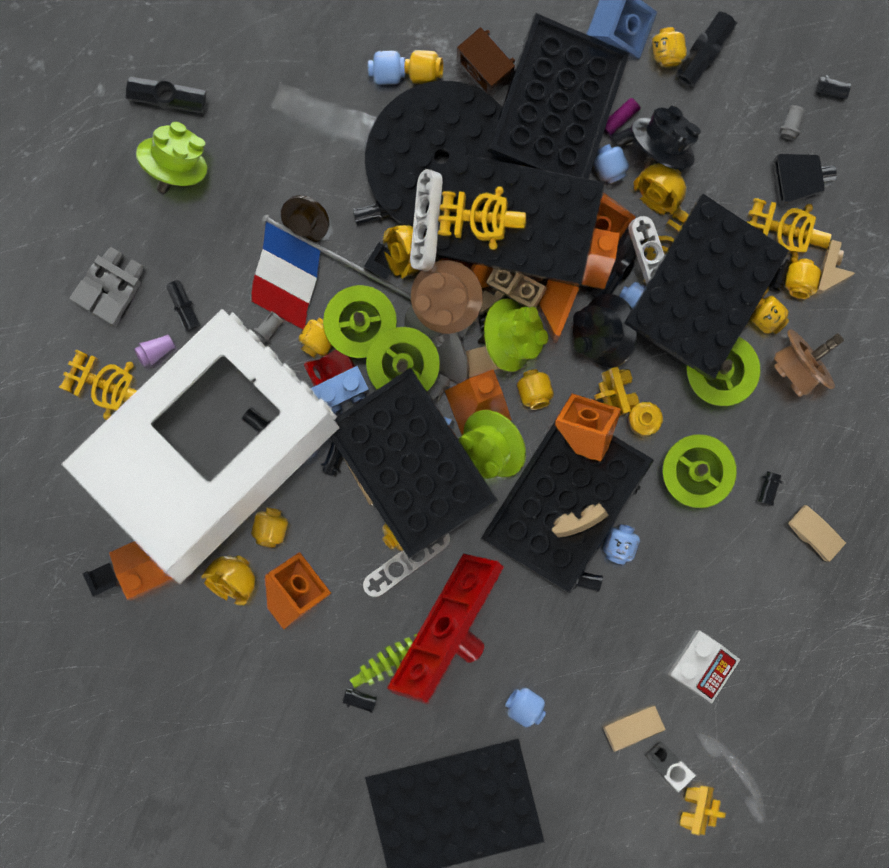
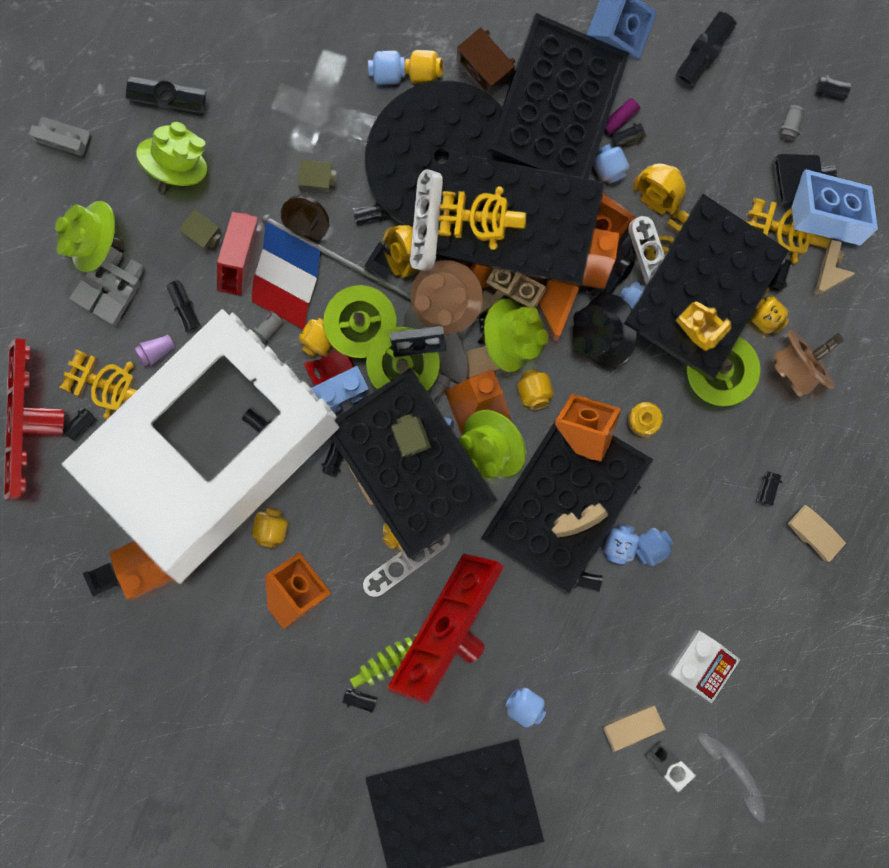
yellow cylinder [201,555,255,605] -> none
yellow hips [594,366,640,417] -> none
black piece [631,106,701,171] -> none
yellow head [652,27,687,67] -> none
lime piece [663,434,737,508] -> none
yellow hips [680,786,726,835] -> none
yellow head [785,258,821,299] -> none
none -> red plate [4,338,64,500]
none -> light grey bracket [29,117,90,157]
none -> lime piece [55,201,124,273]
none -> black pin [63,408,96,441]
none -> olive brick [178,209,221,252]
none -> slope [217,212,258,296]
none -> clear slope [288,49,348,154]
none -> olive brick [298,160,337,193]
none -> black piece [390,326,446,357]
none -> olive brick [391,414,431,457]
none -> medium blue head [636,528,673,567]
none -> yellow hand [676,301,731,351]
none -> light blue slope [792,169,878,246]

